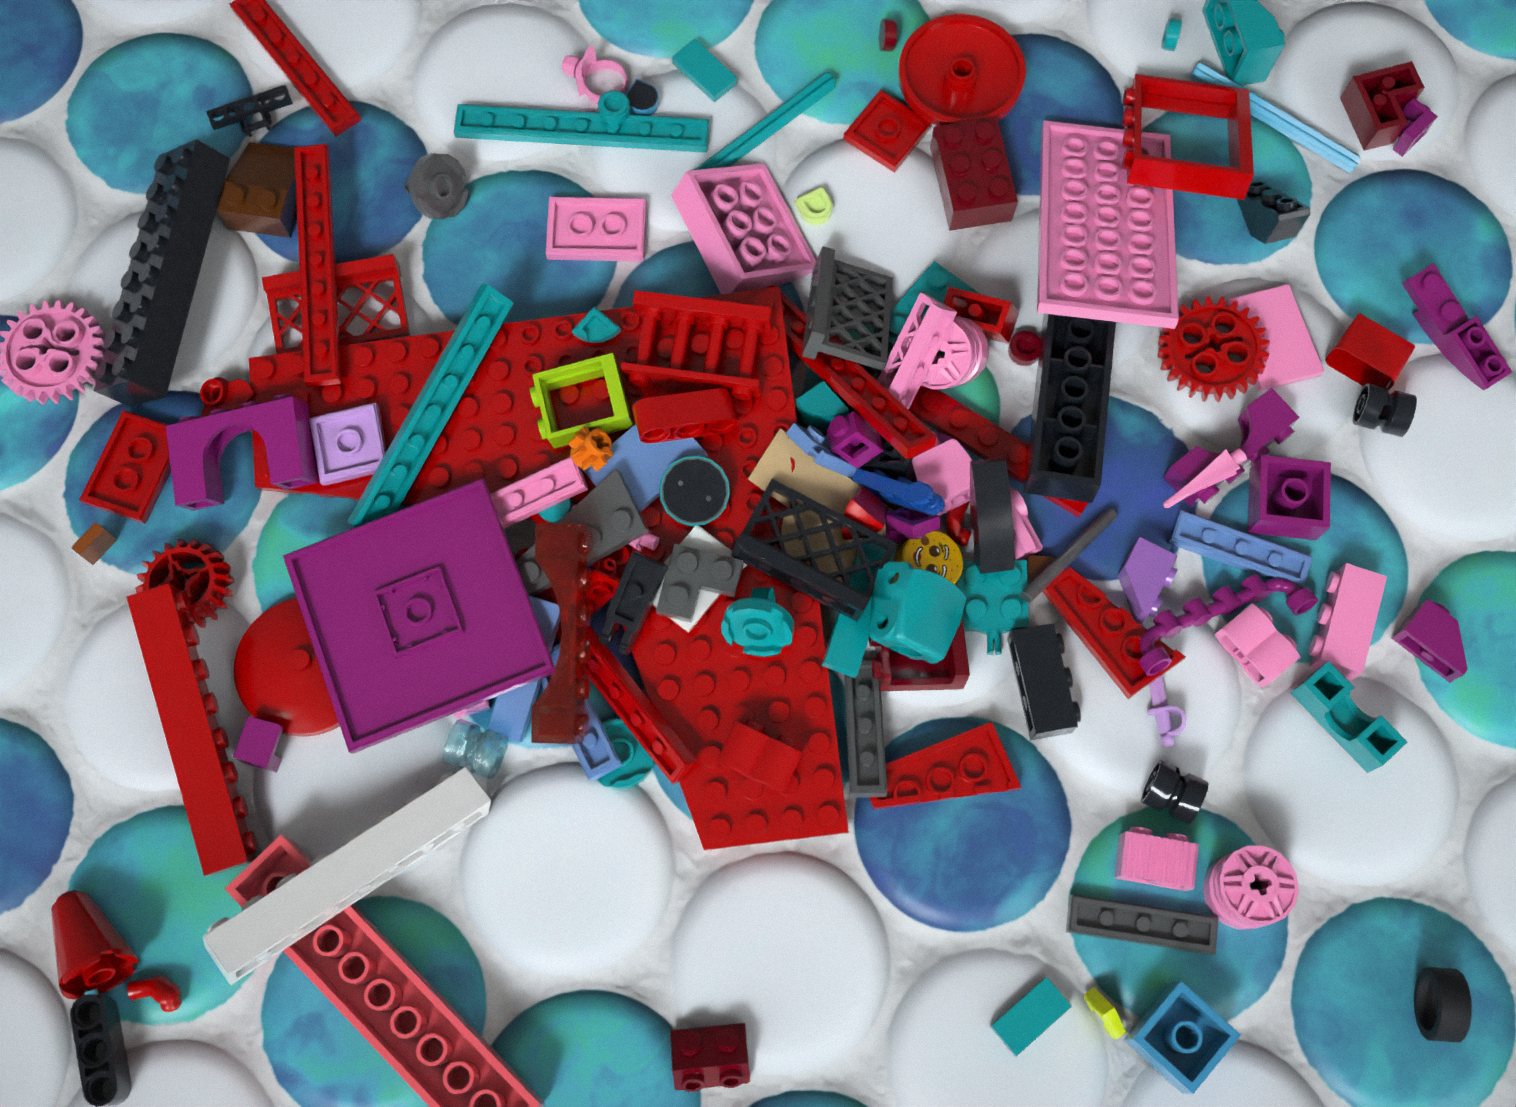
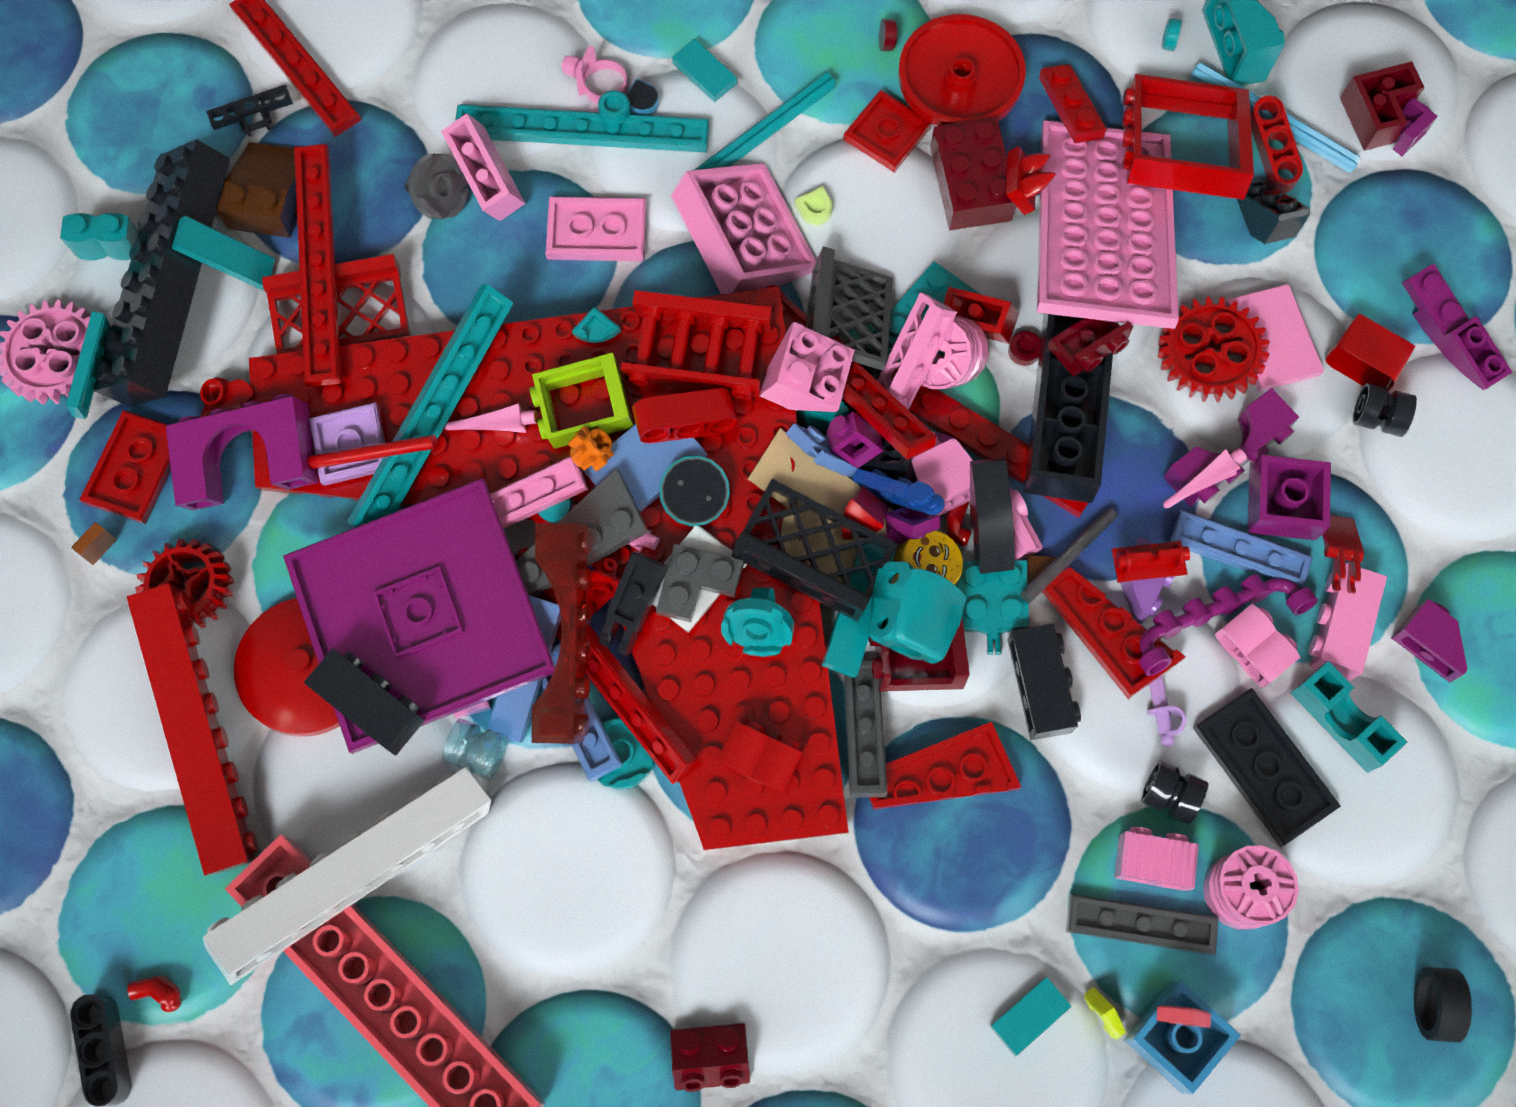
red cone [51,890,138,1000] -> none
magenta panel [233,716,283,773] -> none
none -> teal brick [60,213,139,261]
none -> teal tile [66,311,111,419]
none -> teal tile [172,216,275,290]
none -> black brick [303,648,425,756]
none -> red bar [307,435,438,469]
none -> bright pink brick [441,113,526,221]
none -> bright pink piece [444,403,538,433]
none -> bright pink slope [760,322,855,412]
none -> red tile [1006,146,1056,215]
none -> red plate [1039,64,1107,144]
none -> dark red bracket [1048,318,1133,377]
none -> red hinge [1111,541,1190,583]
none -> coral tile [1157,1005,1211,1028]
none -> black tile [1193,688,1341,848]
none -> red beam [1251,95,1303,193]
none -> red arm [1322,515,1364,594]

